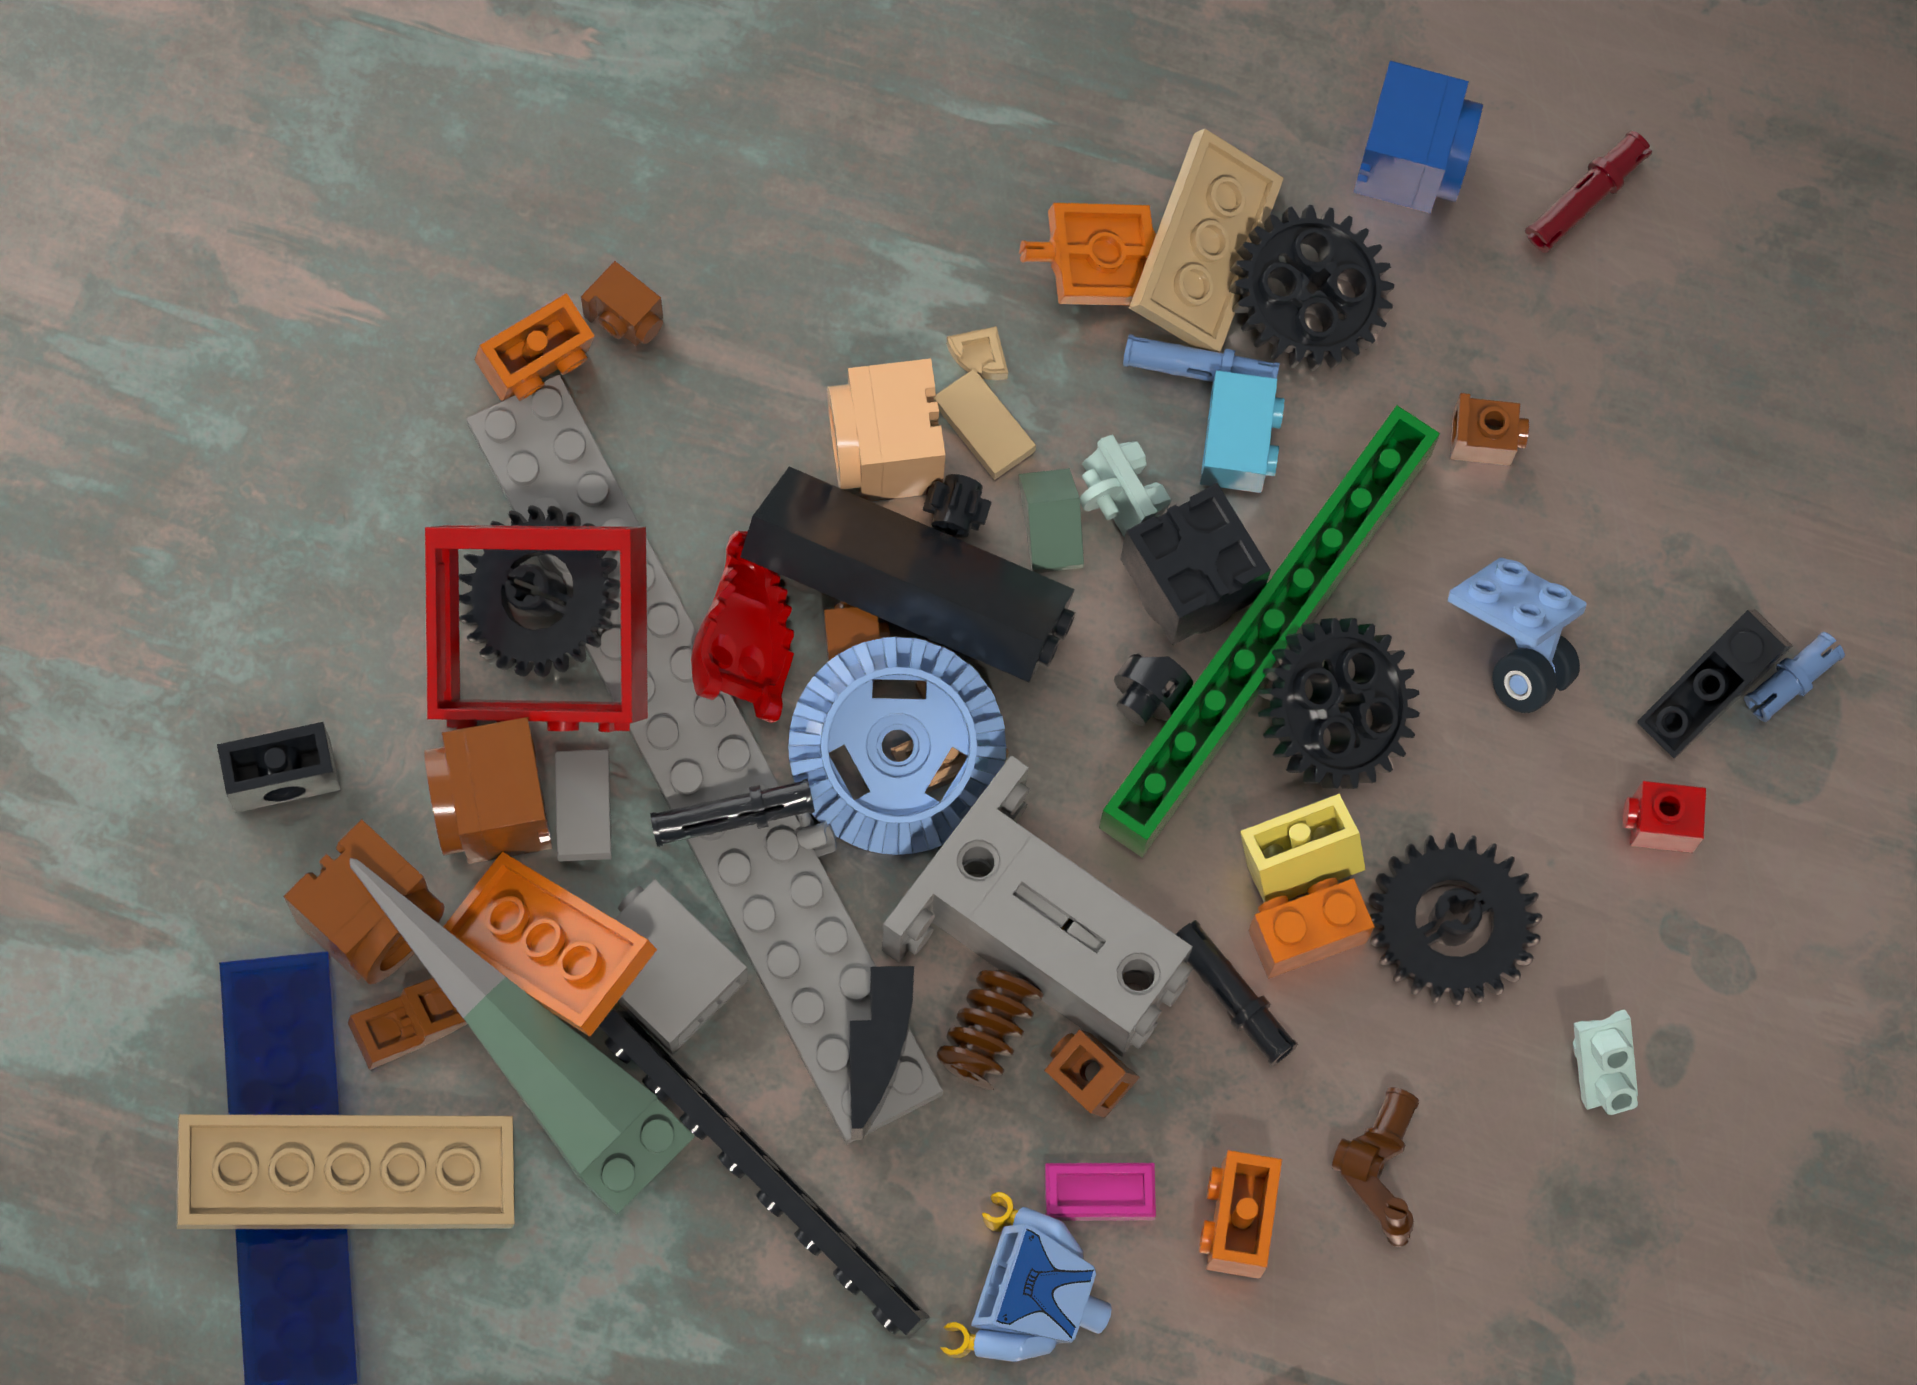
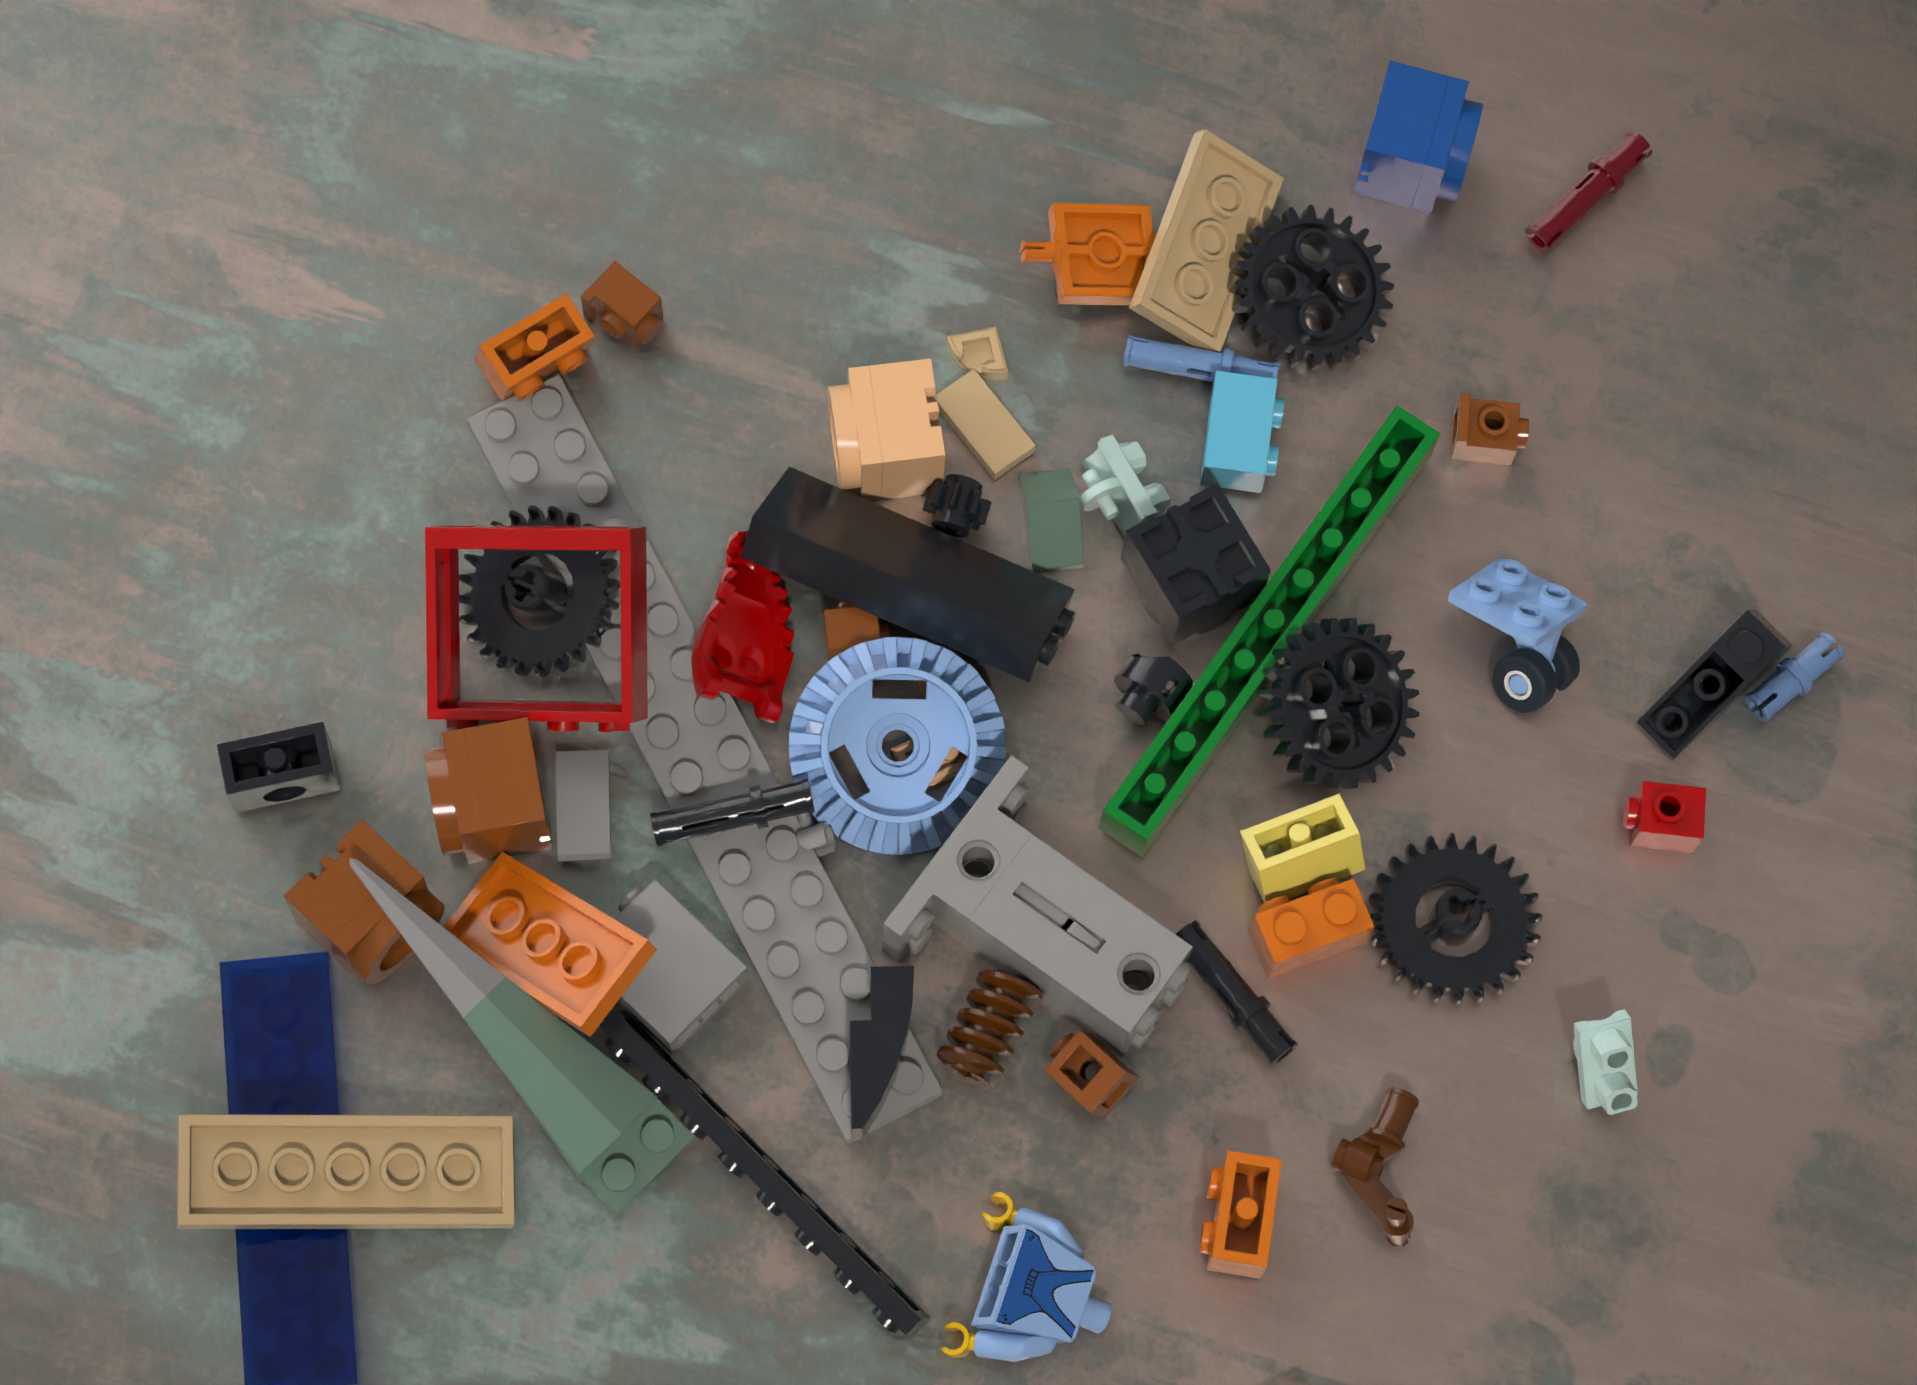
dark orange slope [347,978,467,1070] -> none
dark pink tile [1045,1163,1156,1221] -> none

